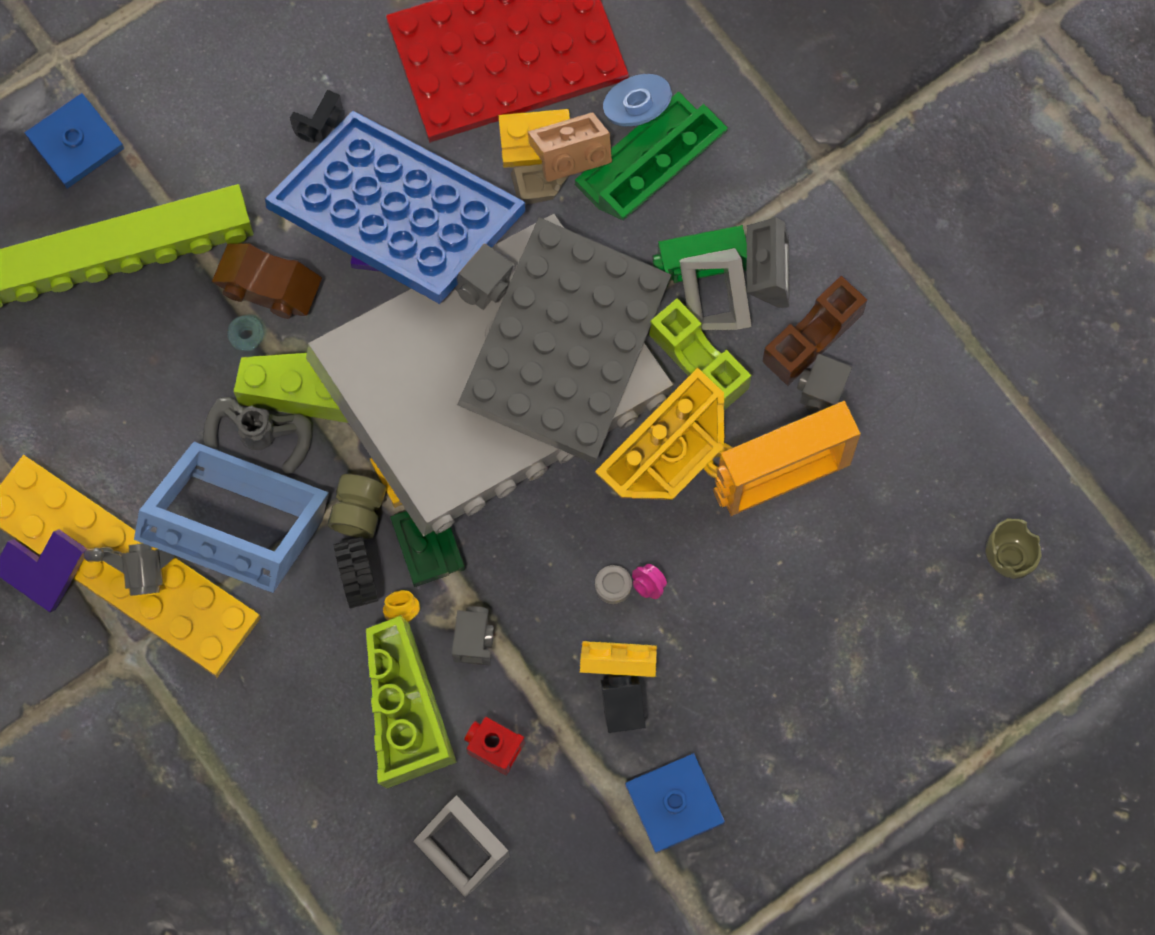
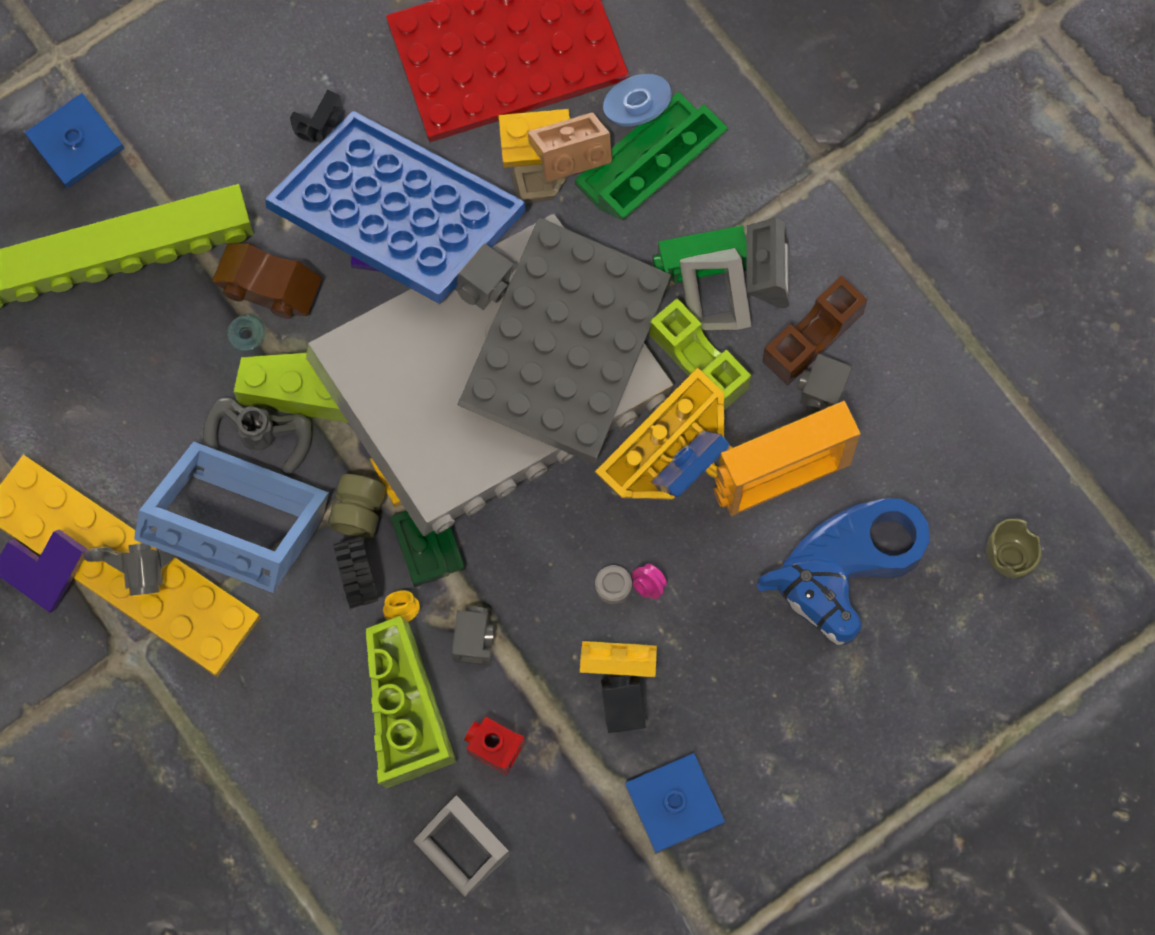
none -> blue plate [651,430,730,497]
none -> blue animal [757,499,930,645]

